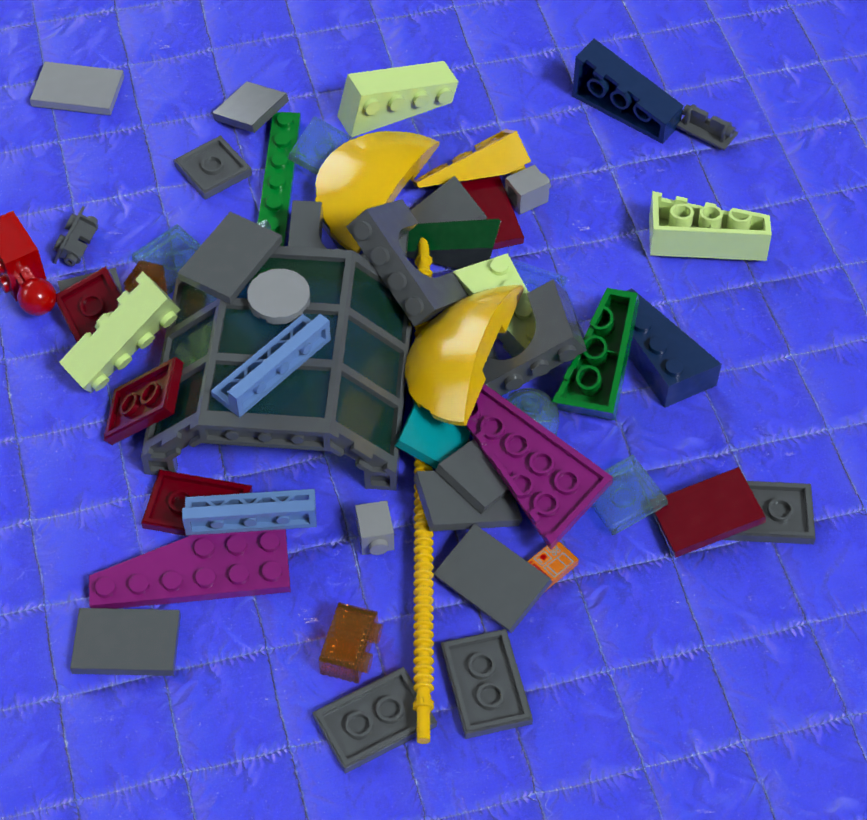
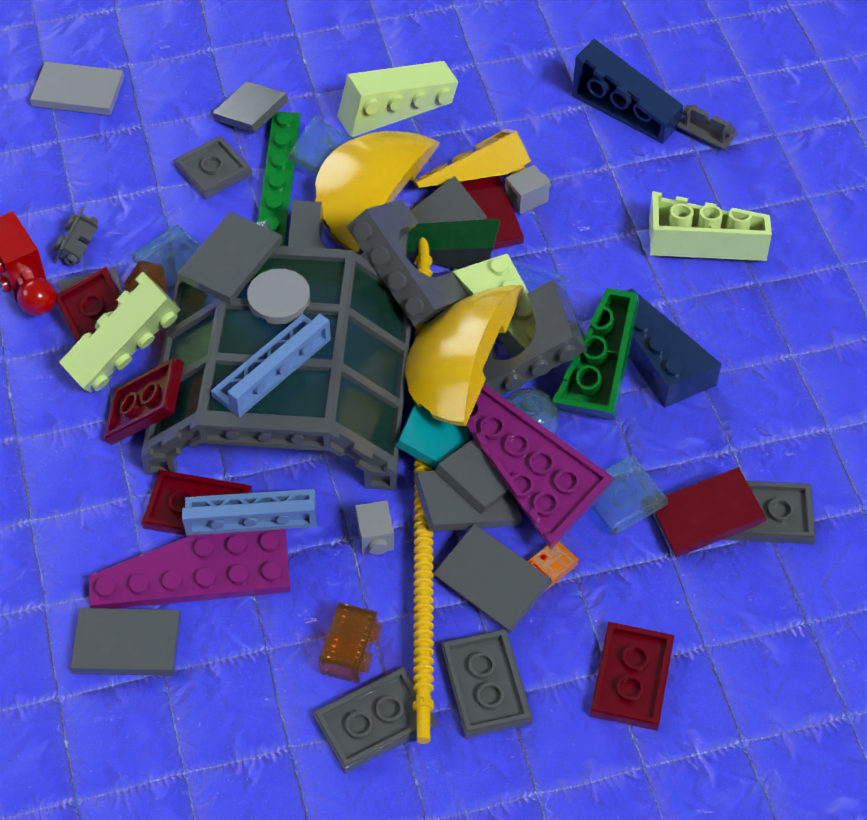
none -> dark red tile [590,621,675,731]

